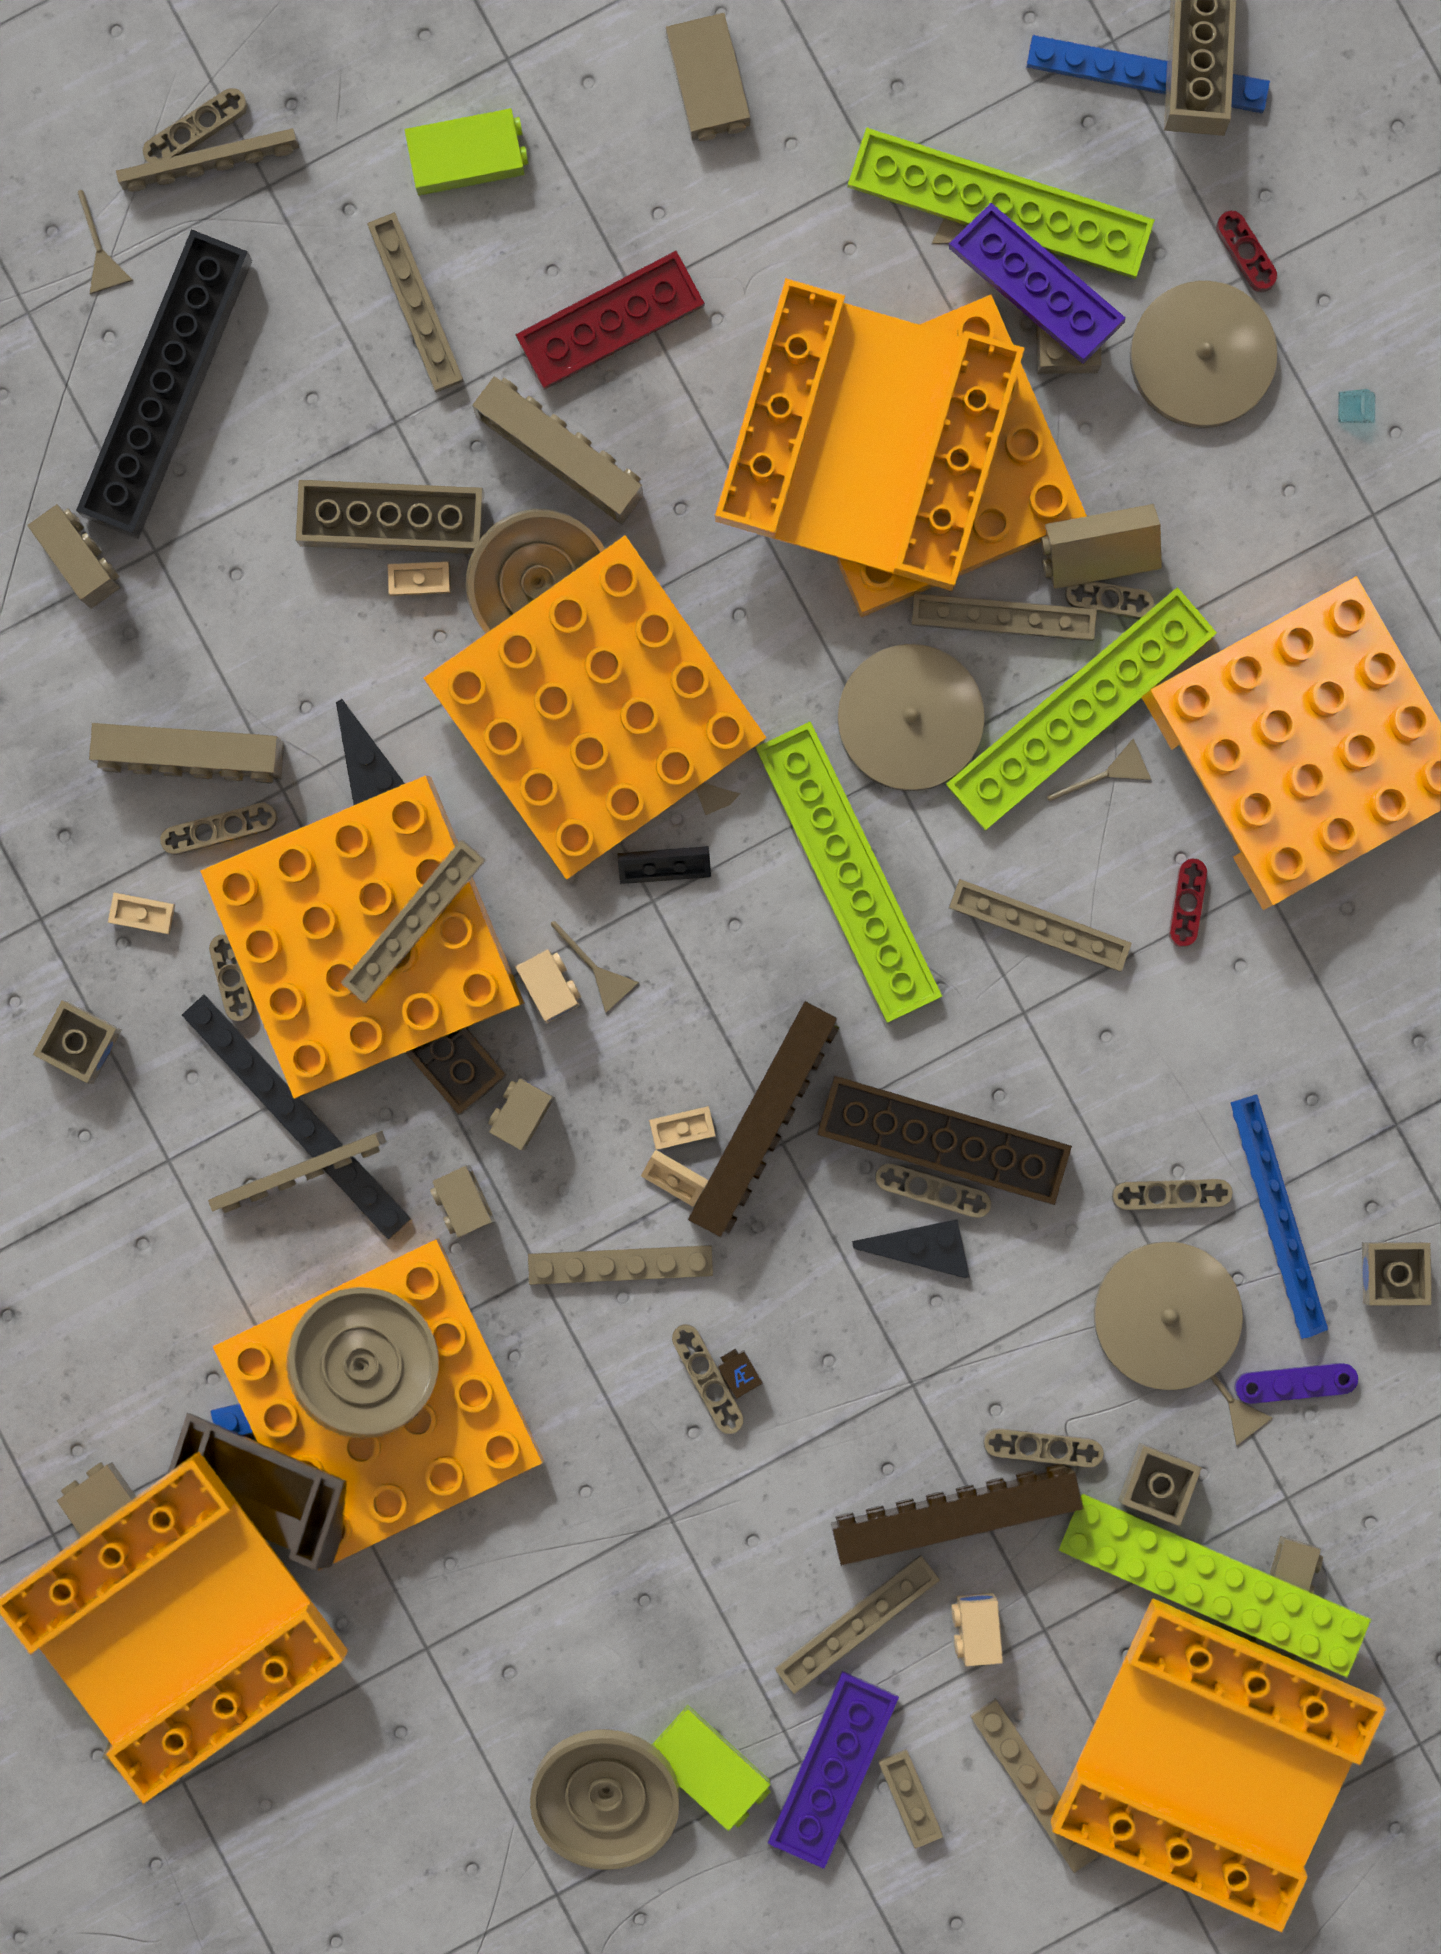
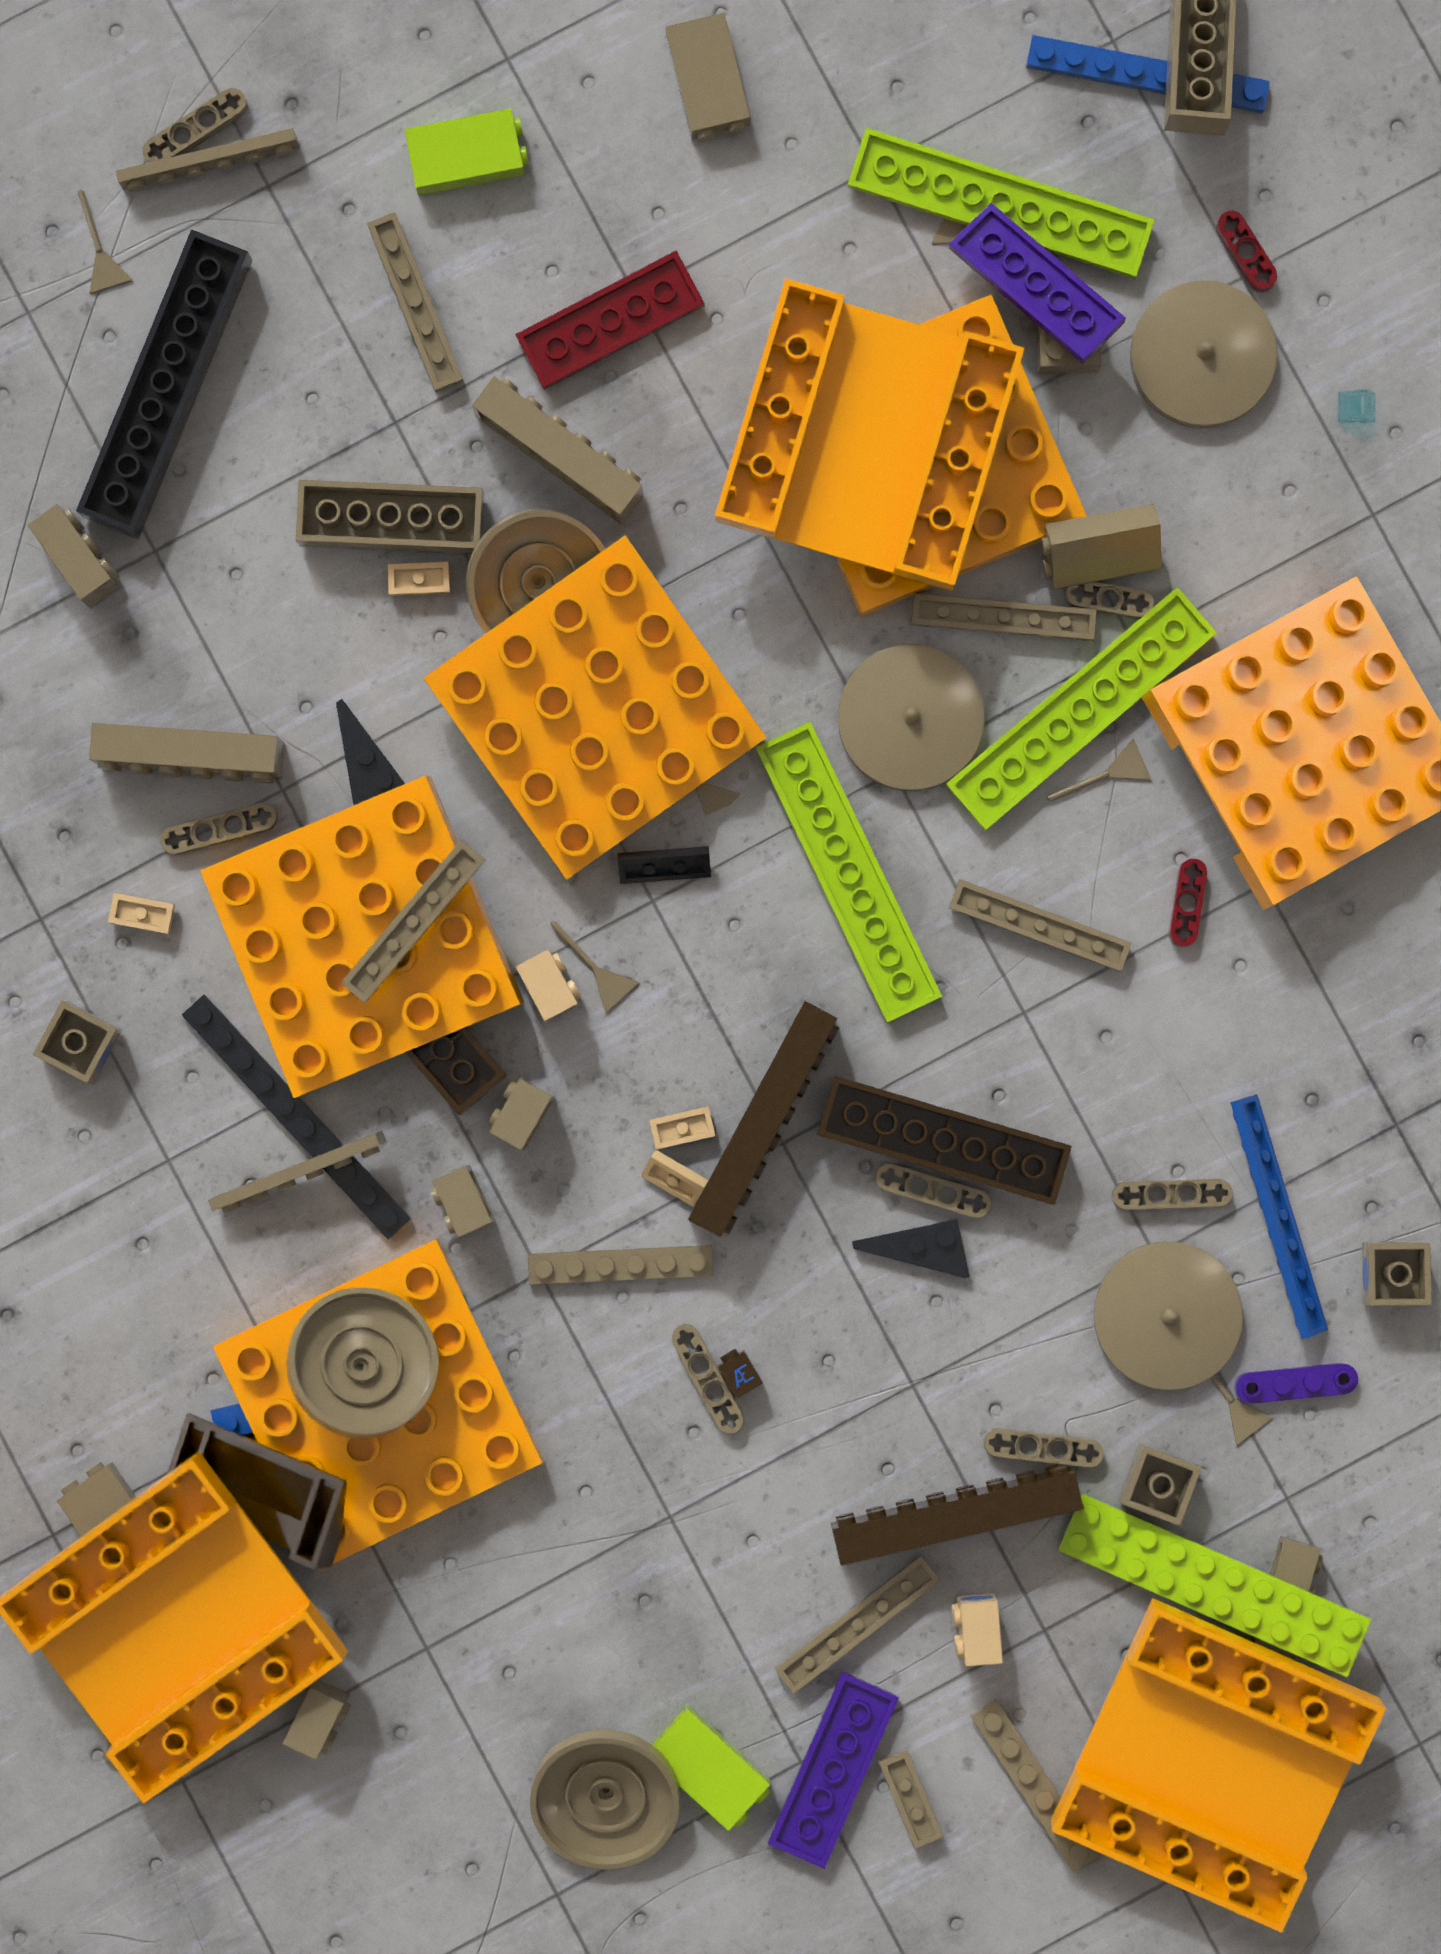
dark tan beam [209,934,254,1022] -> none
none -> dark tan brick [283,1679,351,1760]

